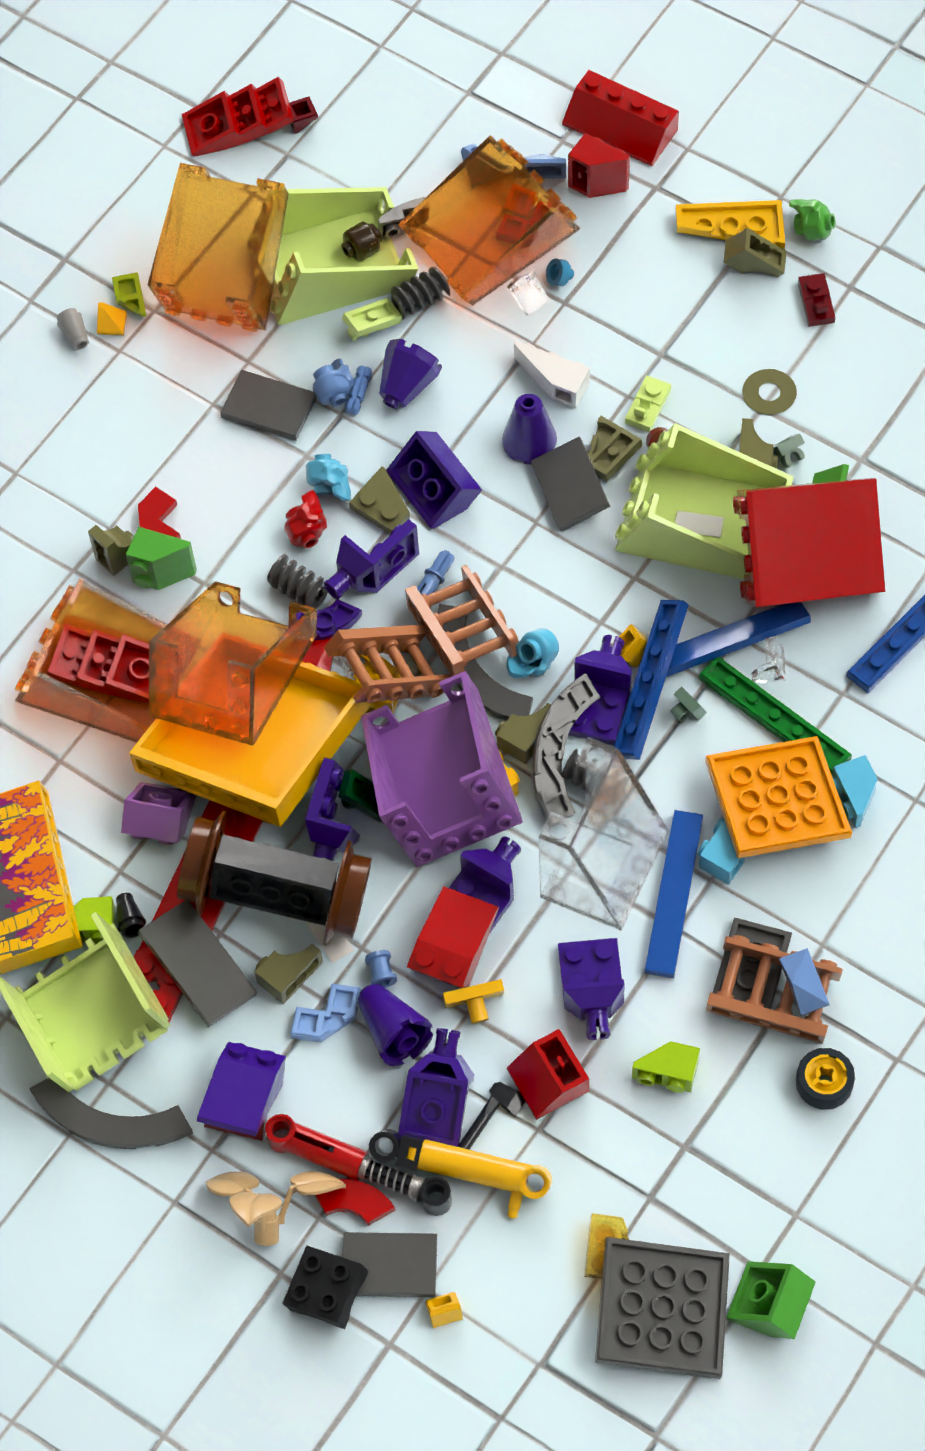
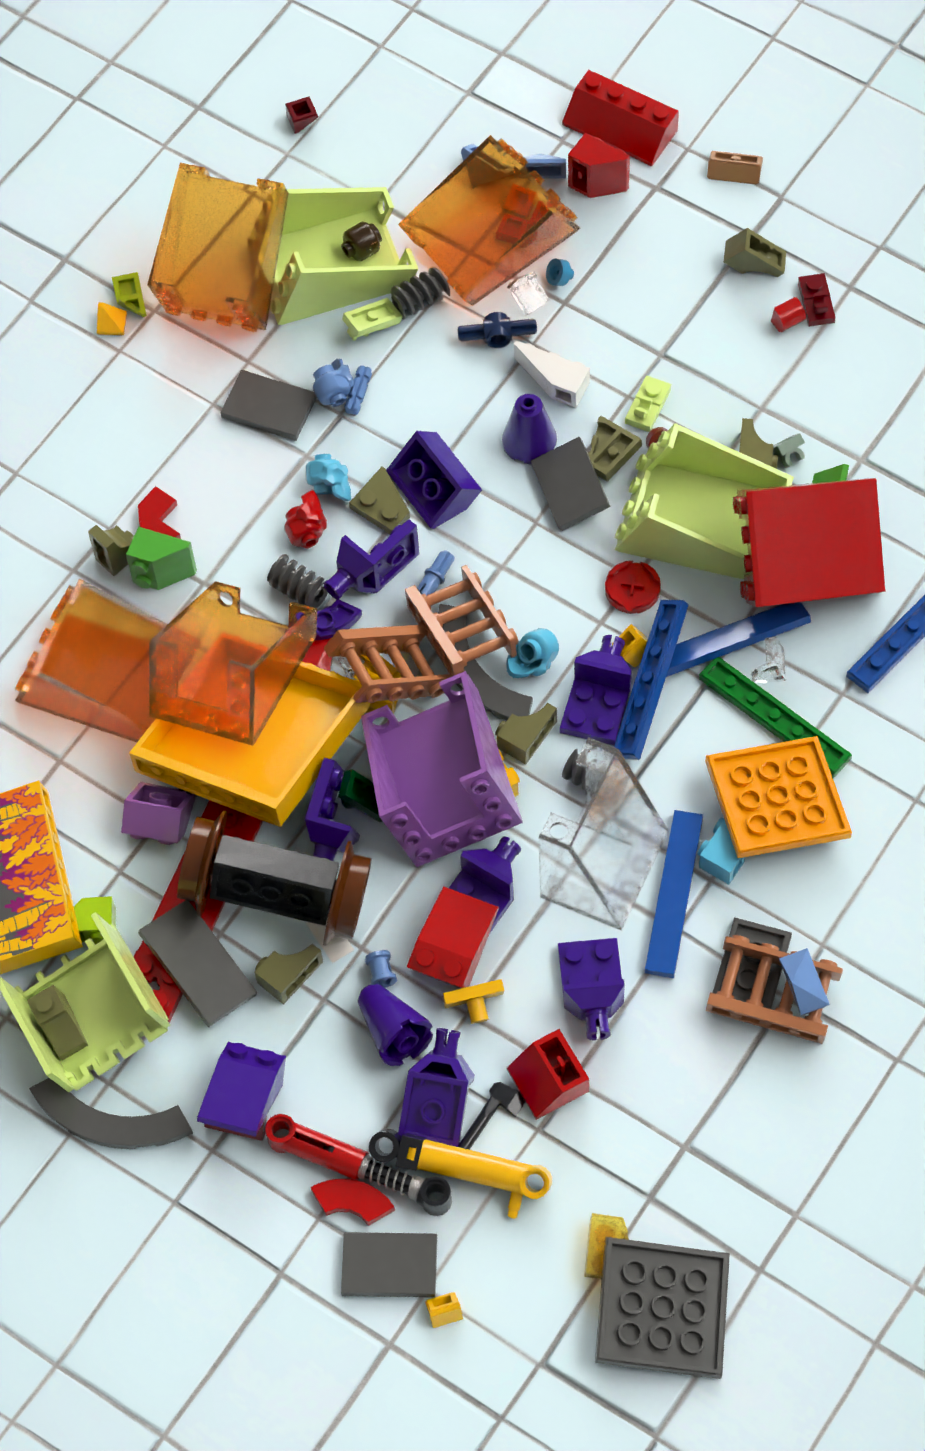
red slope [46,623,176,704] -> none
light grey cone [57,308,89,350] -> none
black cone [115,893,146,938] -> none
red slope [181,77,294,157] -> none
tan plant [206,1171,346,1246] -> none
black brick [282,1245,369,1329] -> none
light blue tile [290,983,361,1043] -> none
flat silver slope [378,197,427,239] -> none
dark purple cone [379,338,442,409] -> none
tile [532,673,600,828] -> none
lime slope [632,1041,700,1093] -> none
sand green tile [670,686,707,723] -> none
yellow wing [675,200,785,250] -> none
white sticker [675,511,724,537] -> none
bright green slope [726,1261,816,1339] -> none
olive piece [742,369,797,414] -> none
bright green head [789,199,836,241] -> none
wheel [796,1048,855,1110] -> none
medium azure slope [832,755,878,828] -> none
none -> olive arch [27,985,89,1060]
none -> dark blue axle [457,312,537,348]
none -> red tile [605,561,661,614]
none -> medium nougat slope [707,151,763,184]
none -> red brick [771,297,806,332]

